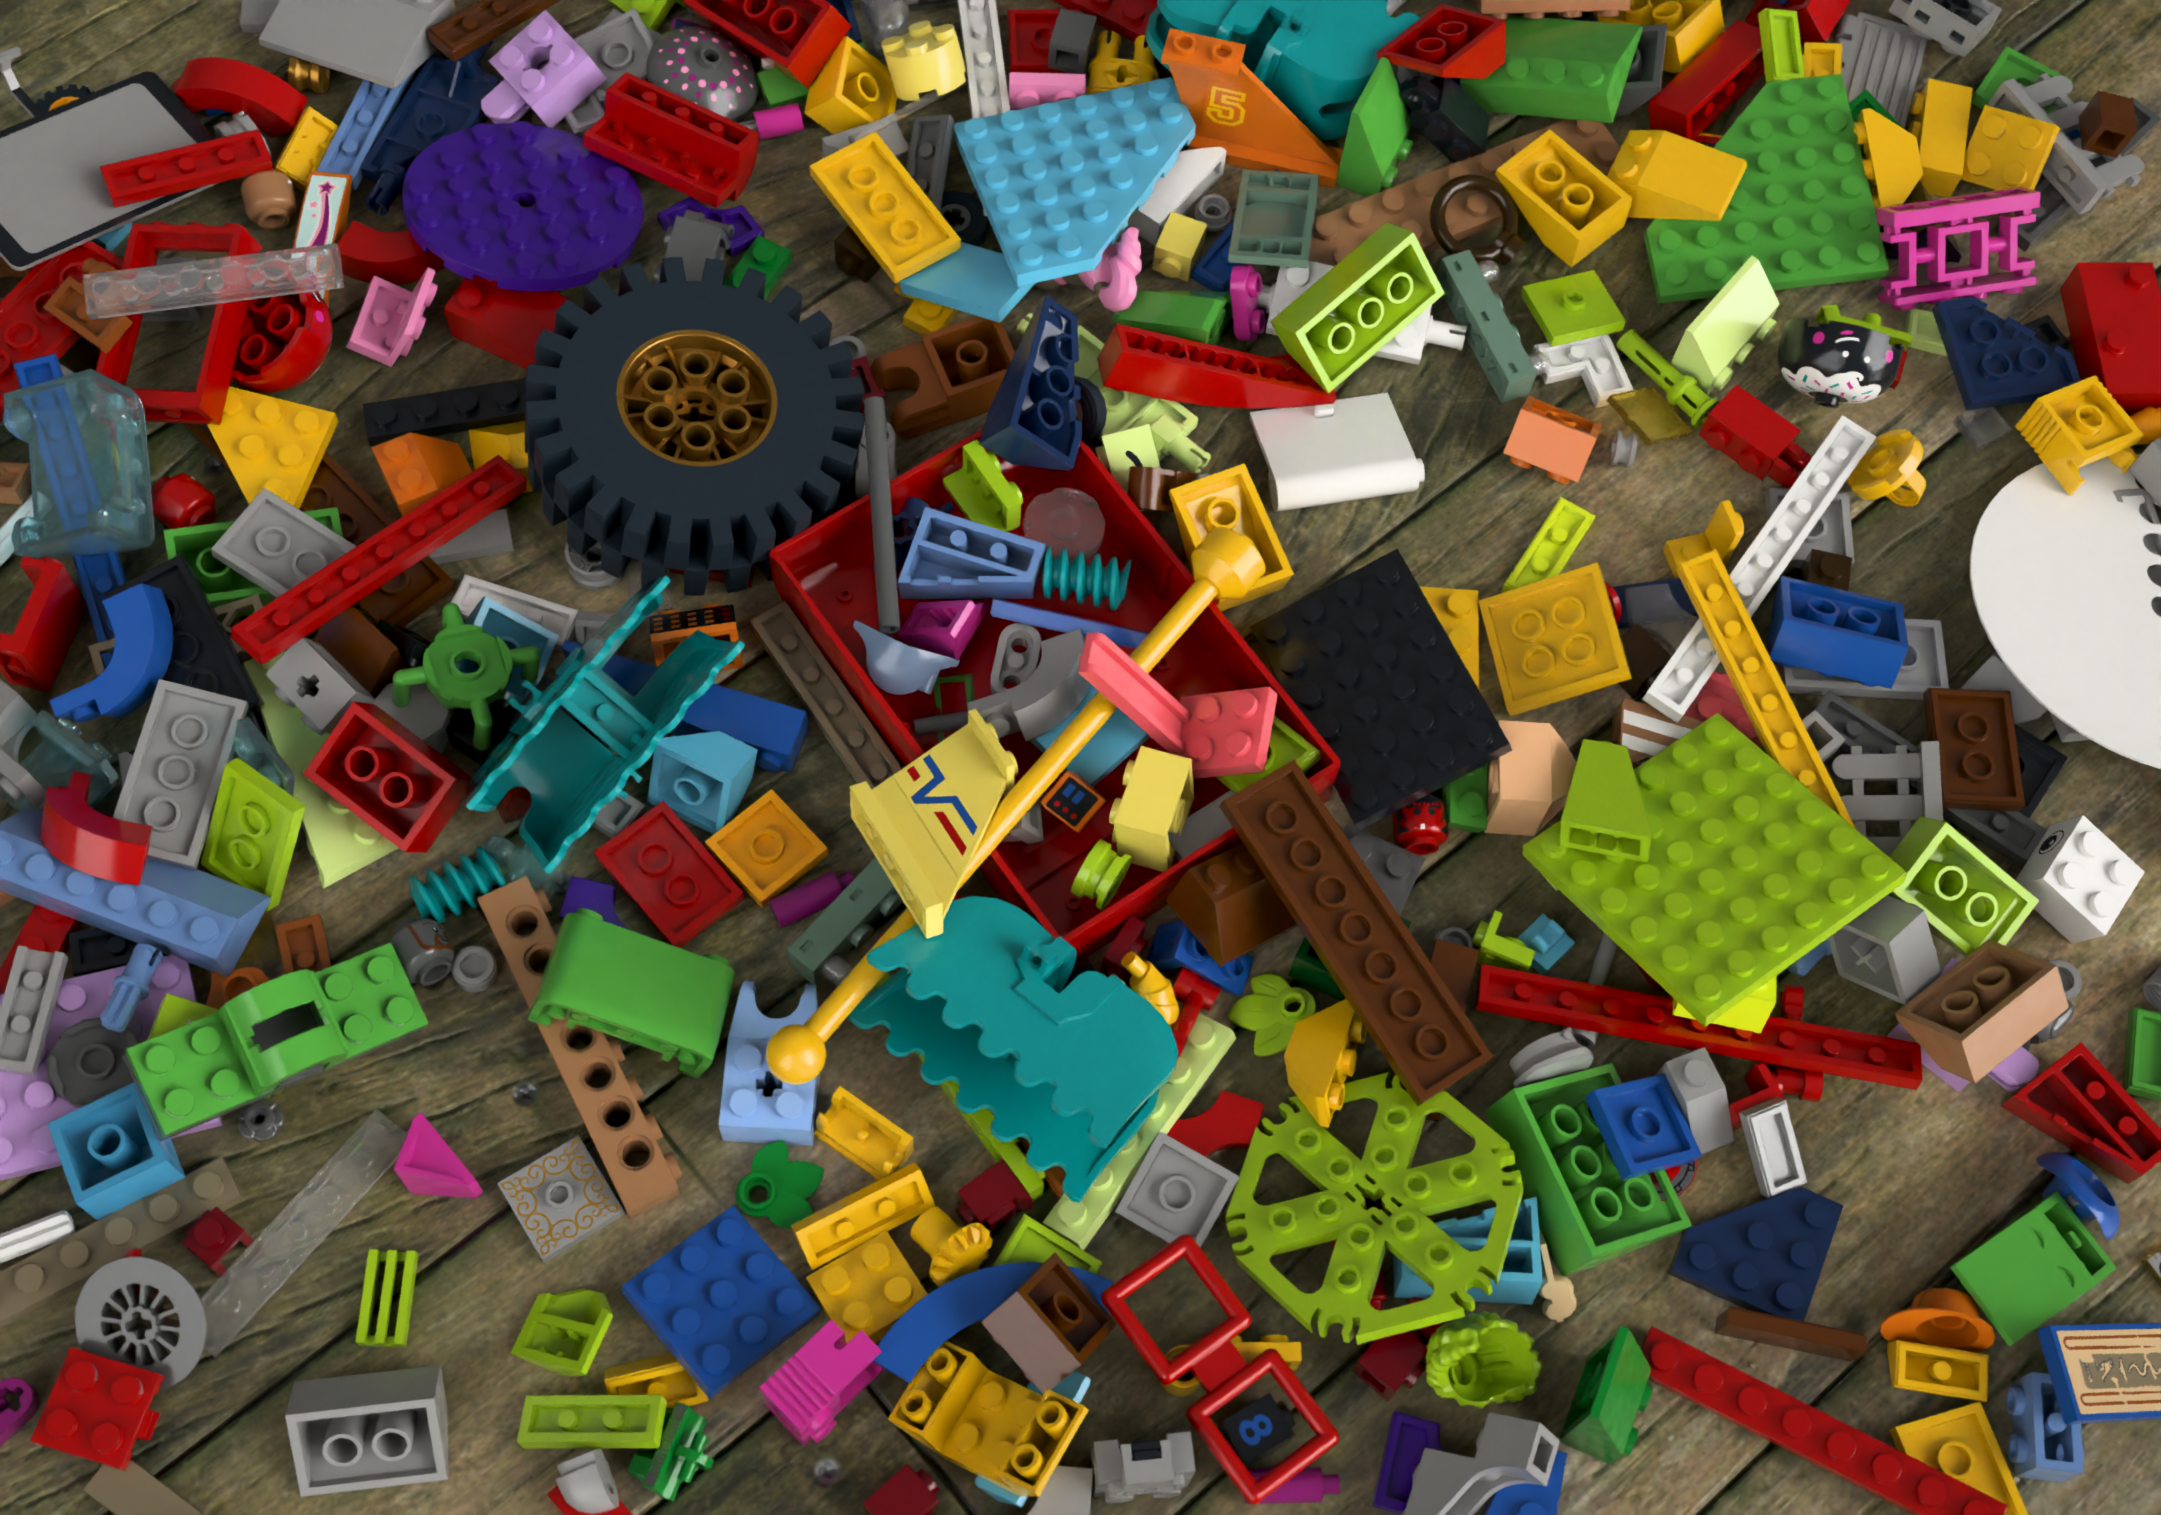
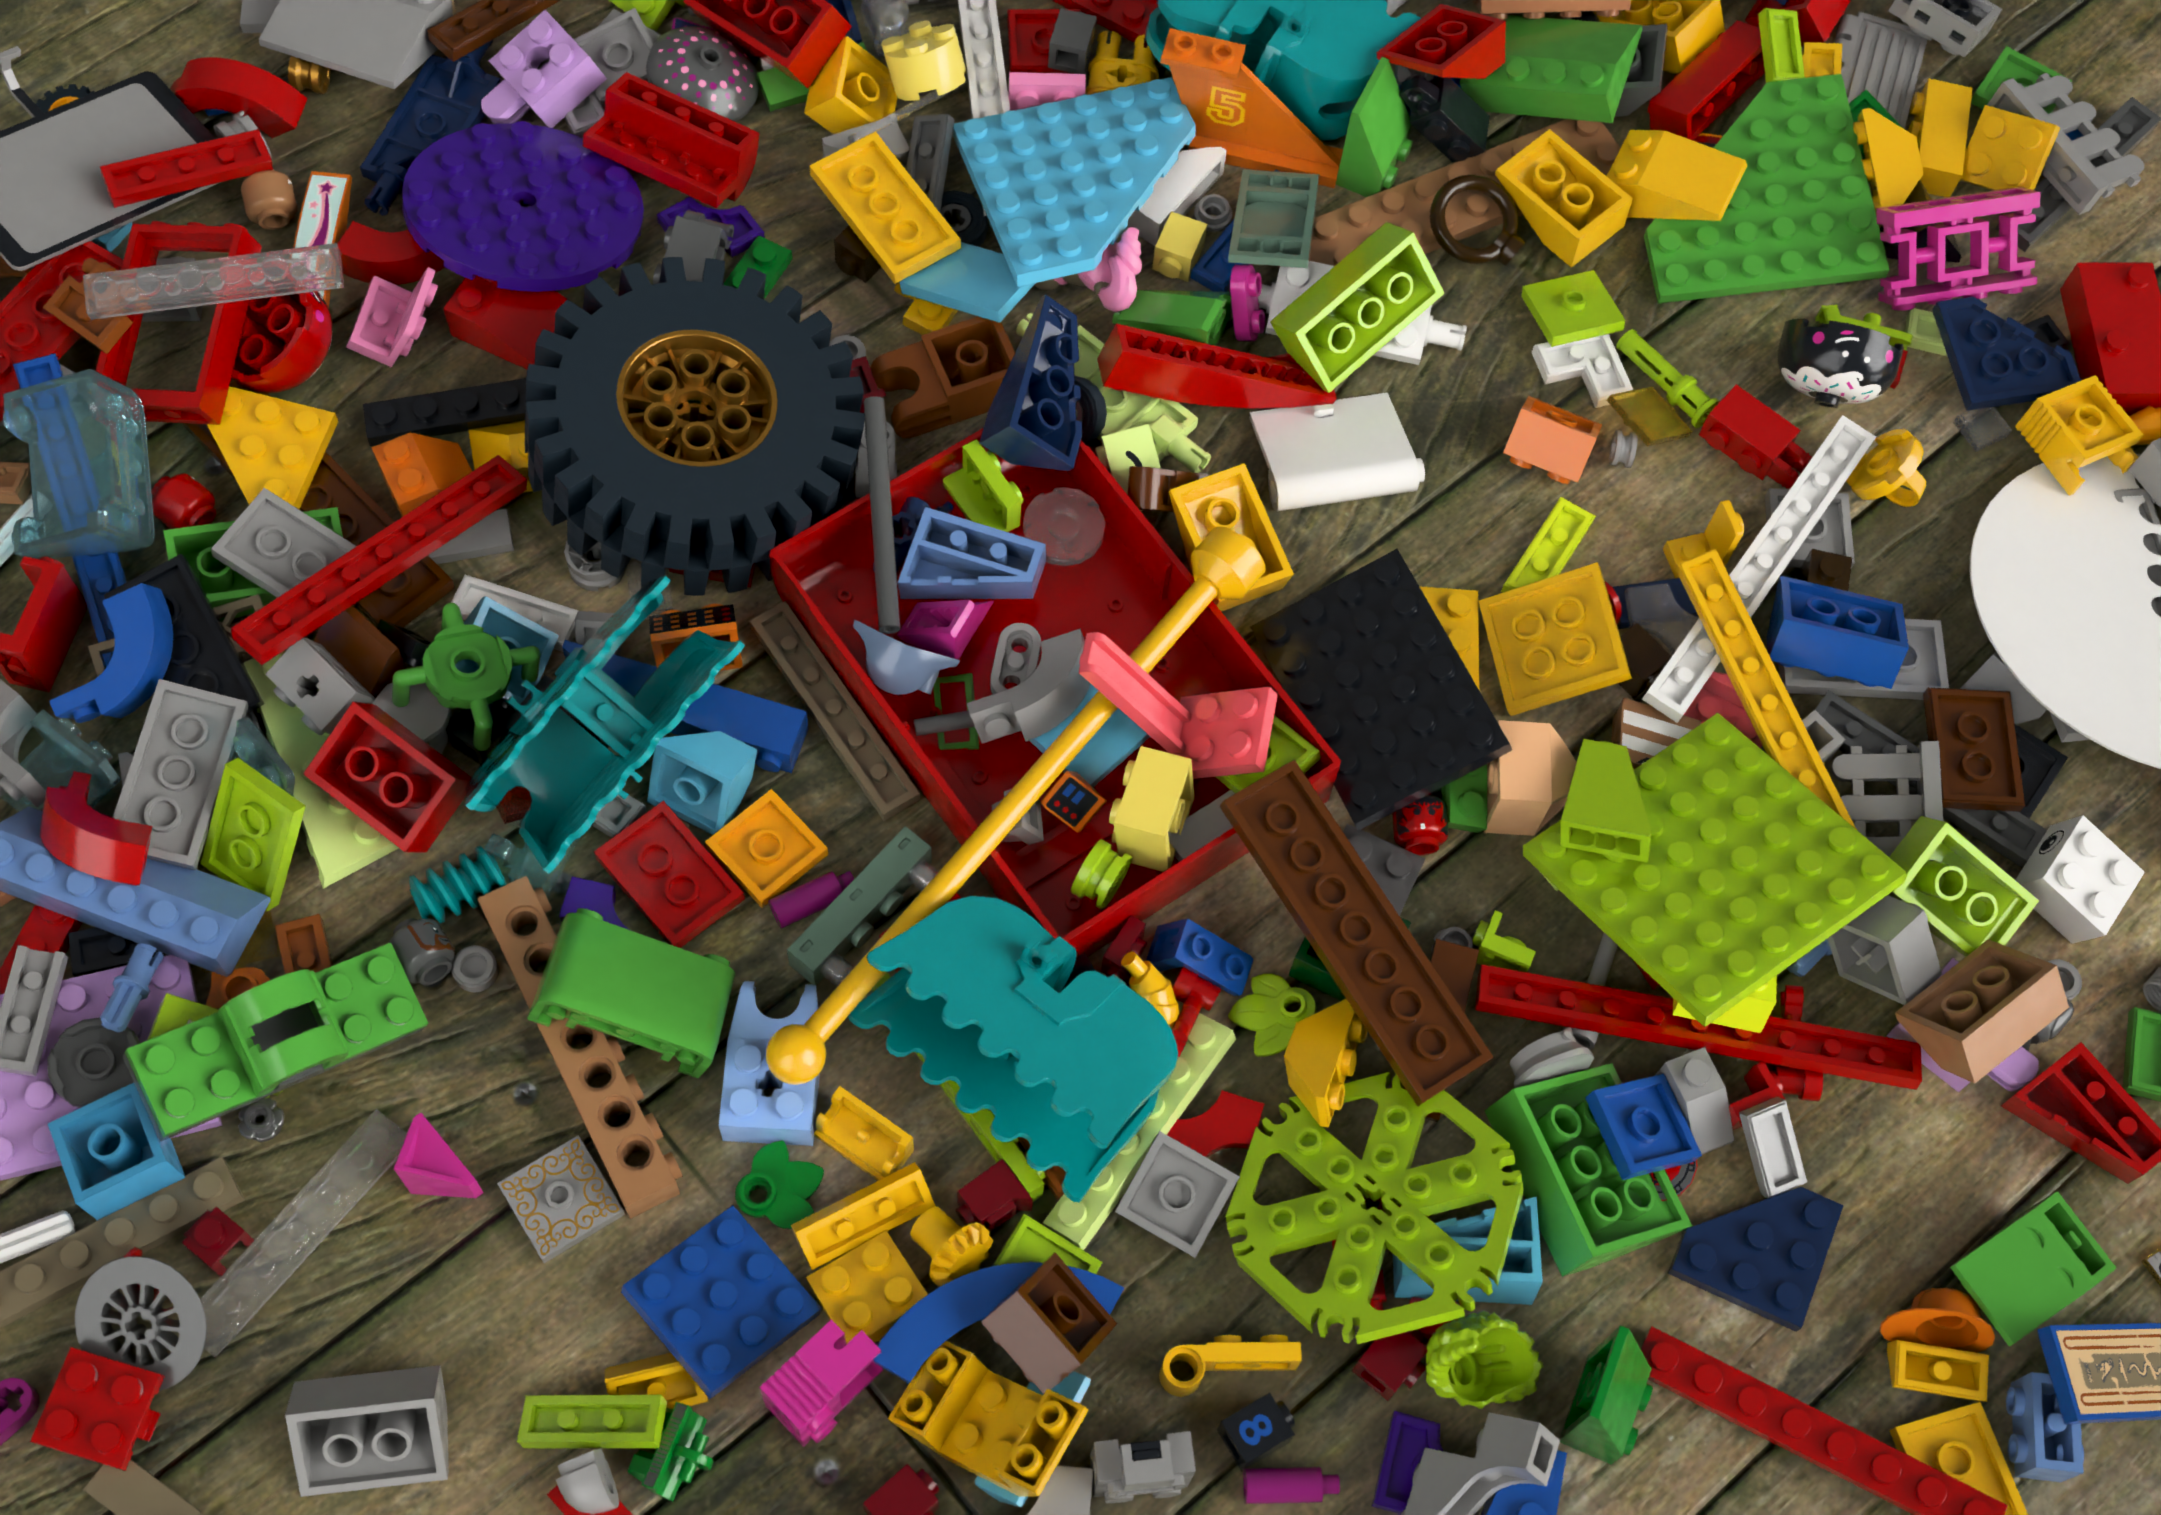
yellow plate [273,106,339,193] -> none
medium blue plate [317,71,415,190] -> none
lime tile [355,1249,419,1348] -> none
lime slope [510,1288,613,1377] -> none
dark pink piece [739,103,804,141] -> none
light yellow piece [849,708,1018,939] -> none
blue tile [990,598,1150,649] -> none
teal piece [1041,545,1131,611] -> none
red bar [1101,1234,1340,1505] -> none
reddish brown slope [1166,843,1298,967] -> none
sand green piece [1436,250,1551,404] -> none
medium azure tile [1517,913,1575,976] -> none
tan piece [1538,1228,1577,1323] -> none
yellowish green slope [1670,255,1779,395] -> none
reddish brown tile [1715,1307,1867,1362] -> none
blue hat [2036,1152,2120,1240] -> none
reddish brown brick [2079,90,2137,158] -> none

